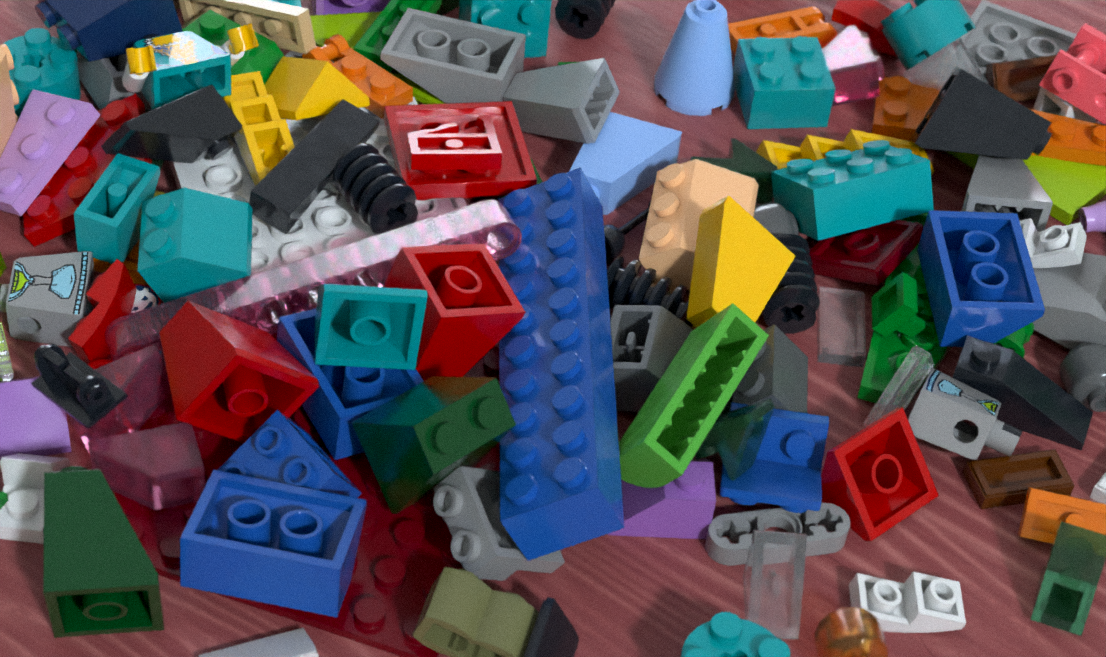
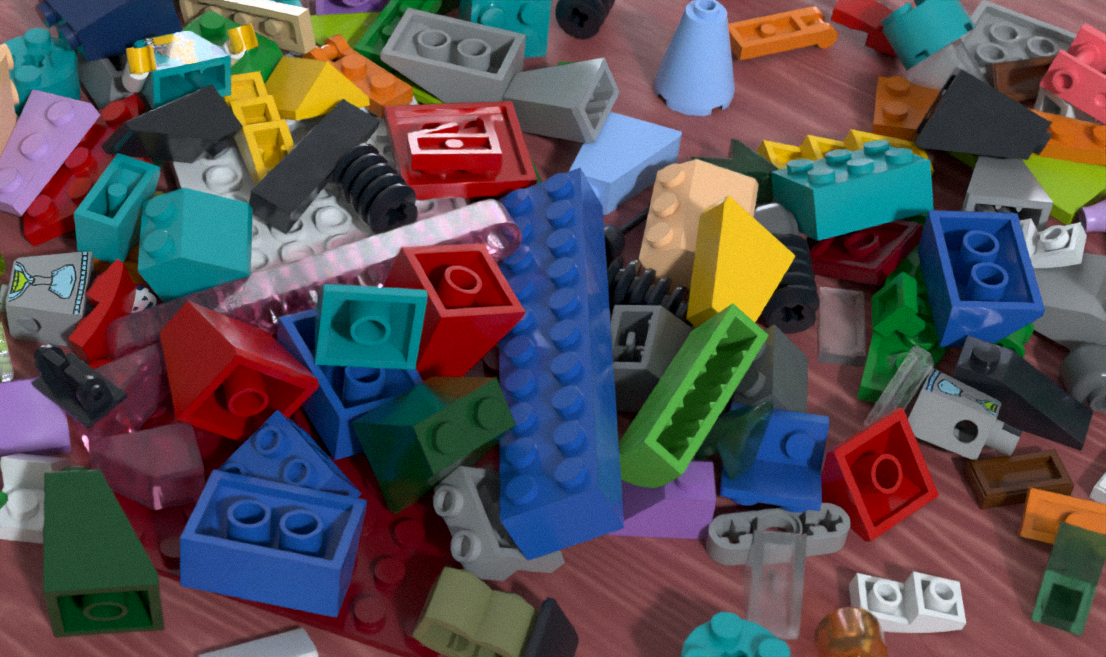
teal brick [733,36,836,129] -> none
clear pink slope [822,25,884,107] -> none

